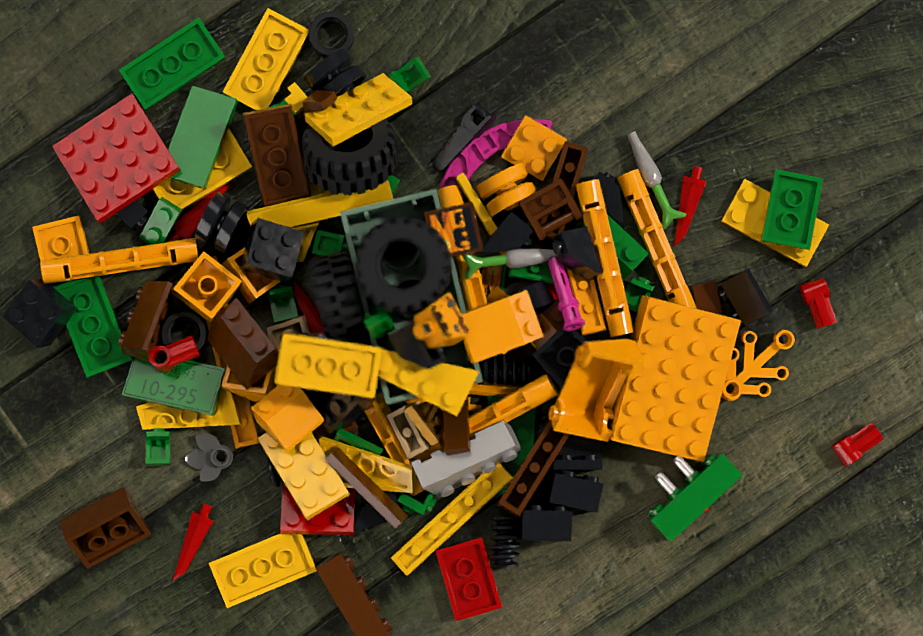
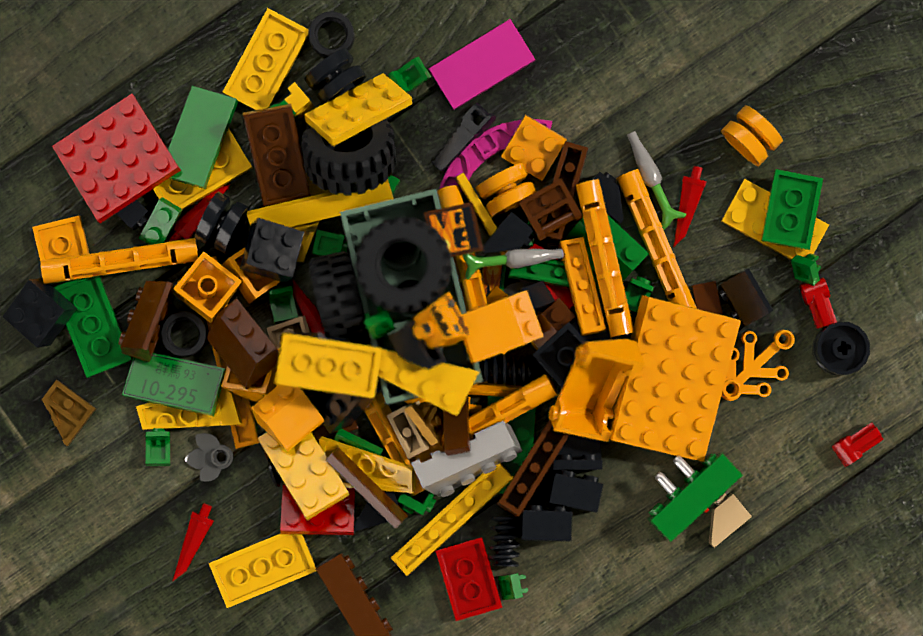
reddish brown slope [60,487,151,569] -> none
green plate [119,17,226,111] -> none
red piece [149,336,200,373] -> none
reddish brown tile [302,91,337,111] -> none
dark pink pin [547,257,585,331] -> none
black slope [552,226,602,281] -> none
none -> pearl gold wing [42,380,96,446]
none -> dark pink tile [429,19,536,110]
none -> green tile [498,573,529,600]
none -> tan slope [709,493,752,548]
none -> light orange wheel [721,105,783,167]
none -> green tile [791,253,821,286]
none -> black wheel [812,322,870,376]

